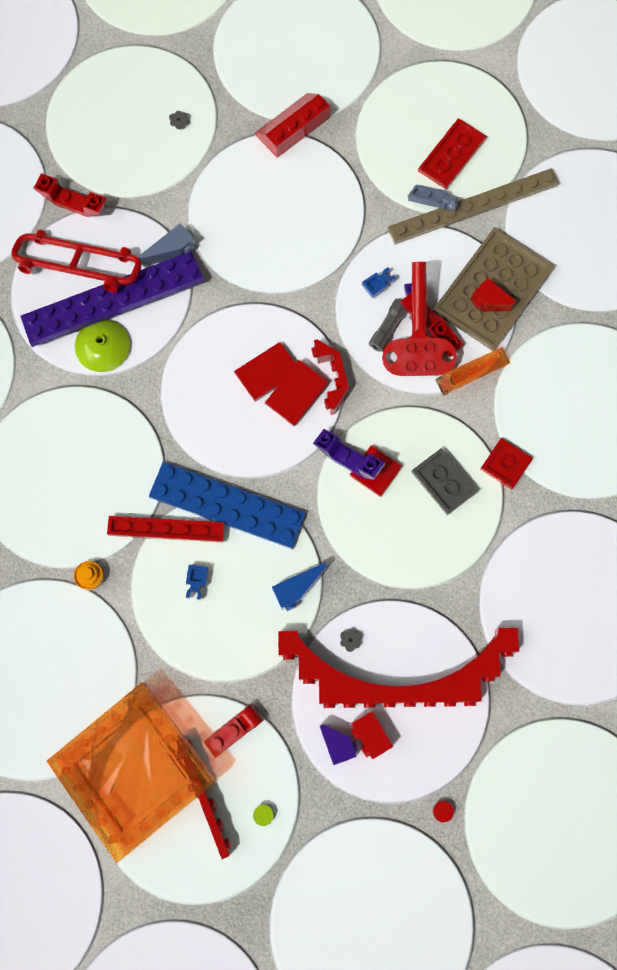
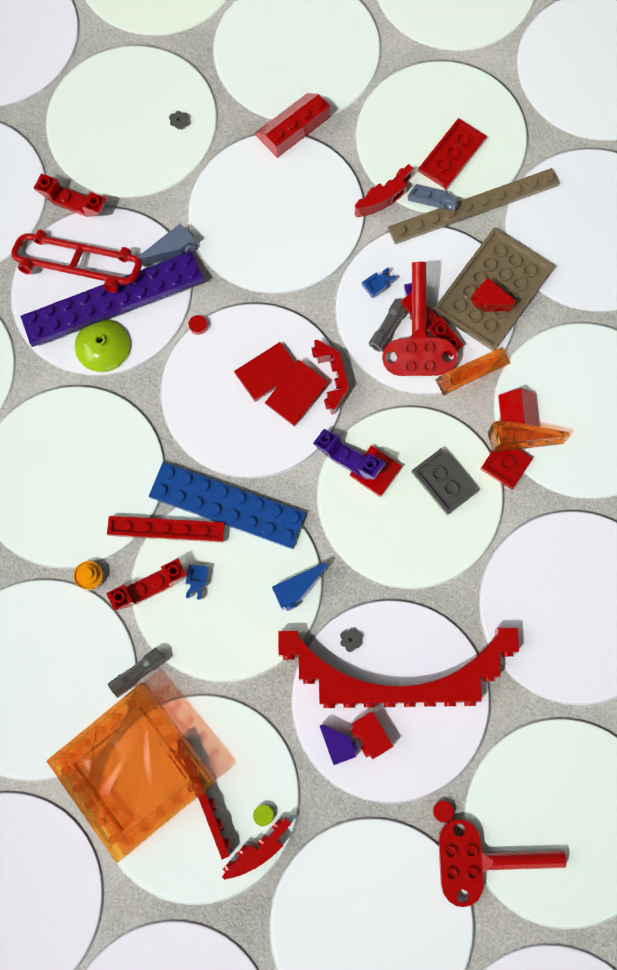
red plate [204,704,264,758] -> none
none -> red slope [106,558,187,611]
none -> dark grey axle [107,647,166,698]
none -> red tile [188,315,207,335]
none -> red slope [222,817,291,880]
none -> red slope [354,164,414,218]
none -> red piece [438,819,566,907]
none -> clear orange slope [487,421,570,452]
none -> red slope [498,388,540,432]

